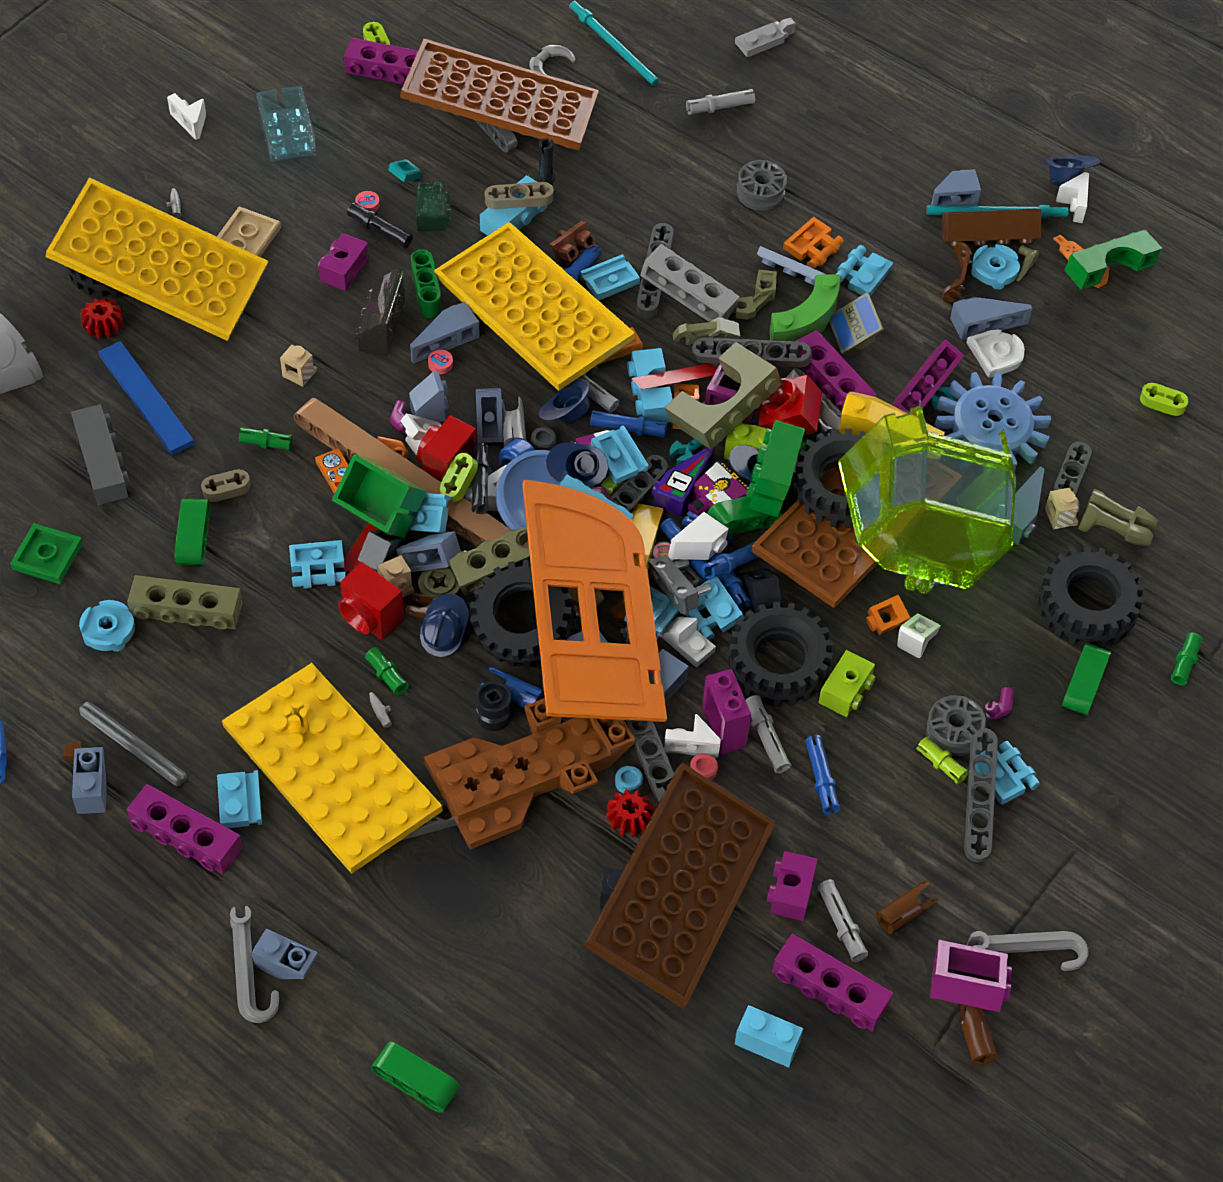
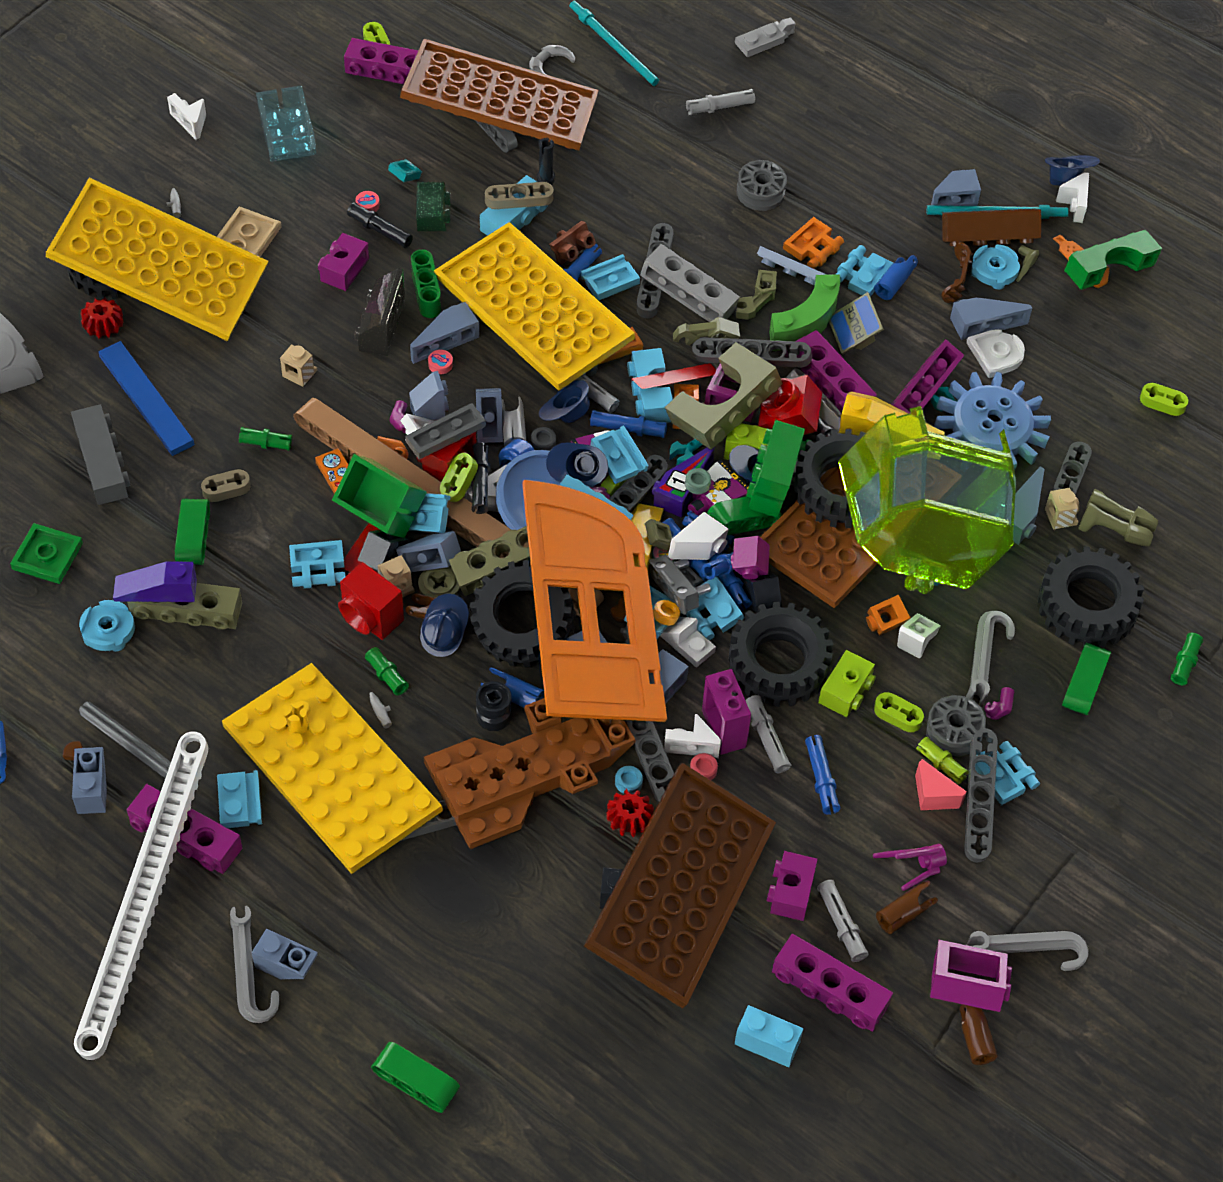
none -> white gear [74,732,208,1060]
none -> dark purple slope [113,562,197,602]
none -> dark grey plate [405,403,486,460]
none -> olive tile [644,519,672,551]
none -> light orange tile [653,600,680,626]
none -> sand green tile [685,468,711,494]
none -> magenta brick [731,536,770,579]
none -> magenta plant [873,844,947,891]
none -> blue piece [874,255,918,300]
none -> lime beam [874,692,924,732]
none -> coral slope [915,759,967,810]
none -> light grey piece [966,611,1015,706]

